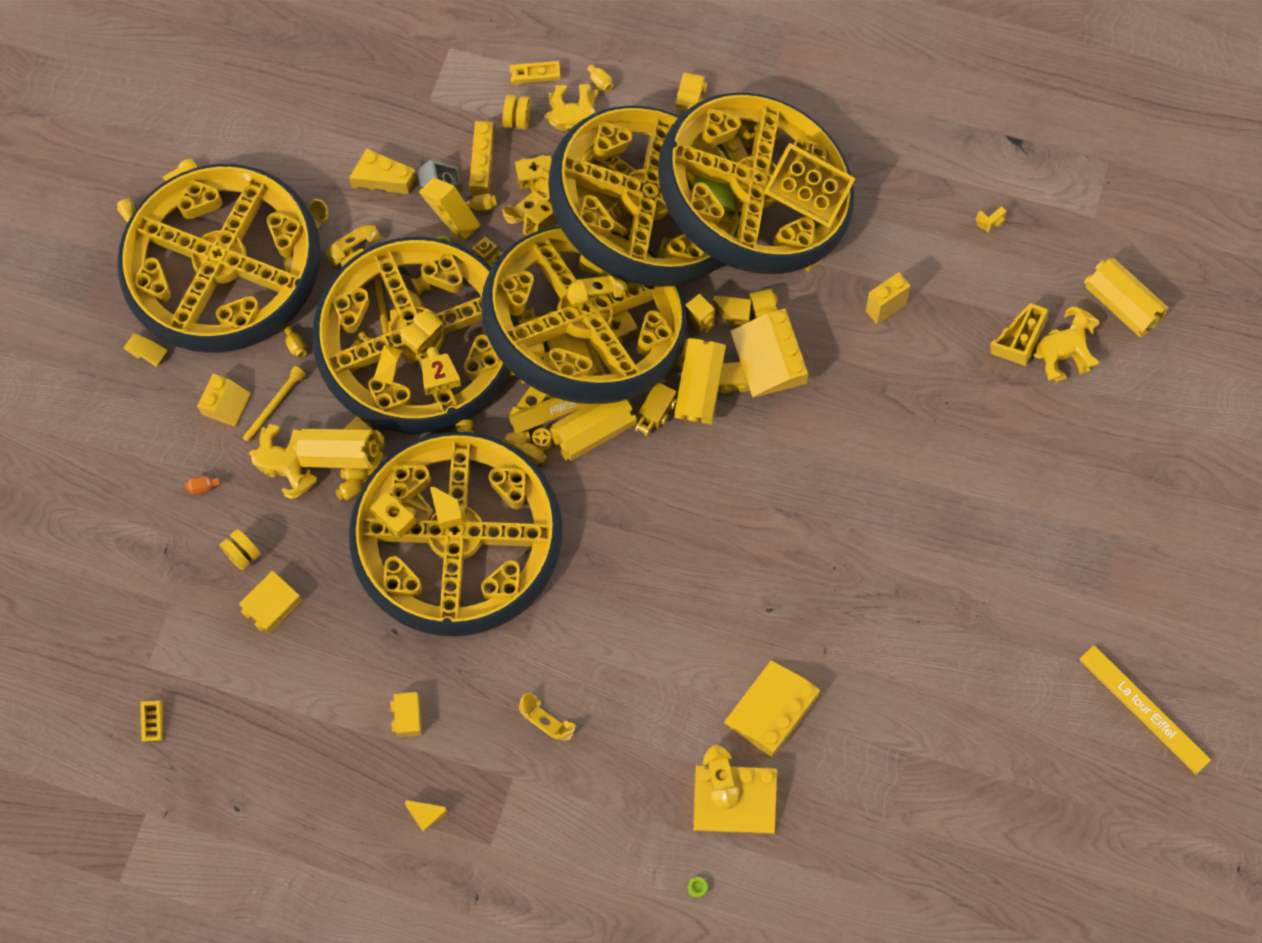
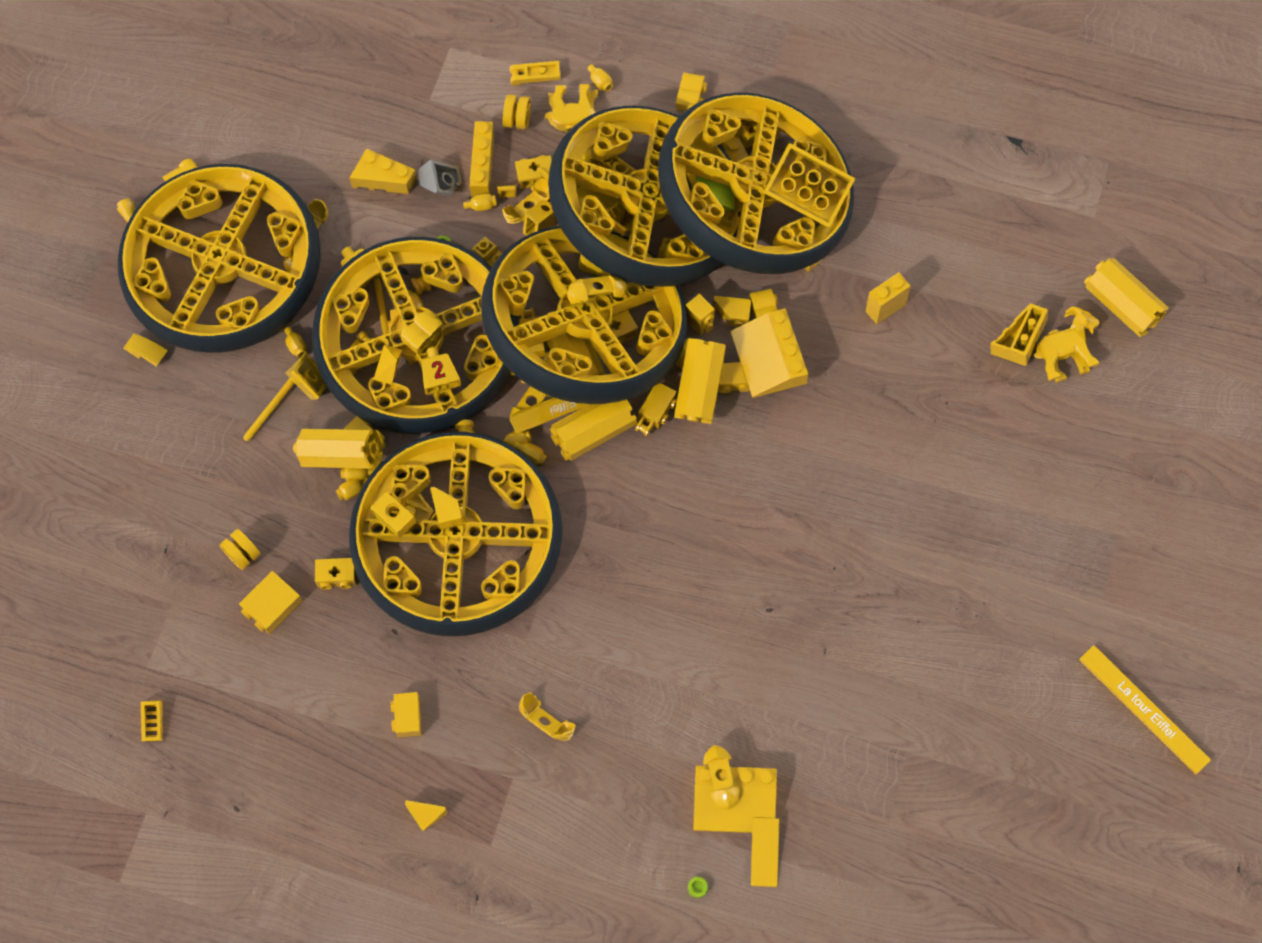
orange plant [184,476,220,495] -> none
yellow slope [197,374,251,427] -> none
yellow animal [249,424,317,499] -> none
yellow piece [326,225,381,266] -> none
yellow wedge [419,177,480,240] -> none
yellow wheel [532,428,552,451] -> none
yellow slope [724,661,820,758] -> none
yellow bracket [976,206,1007,233] -> none
none -> yellow slope [285,353,327,400]
none -> yellow brick [315,558,357,590]
none -> yellow slope [497,185,517,198]
none -> yellow sticker [751,818,779,887]

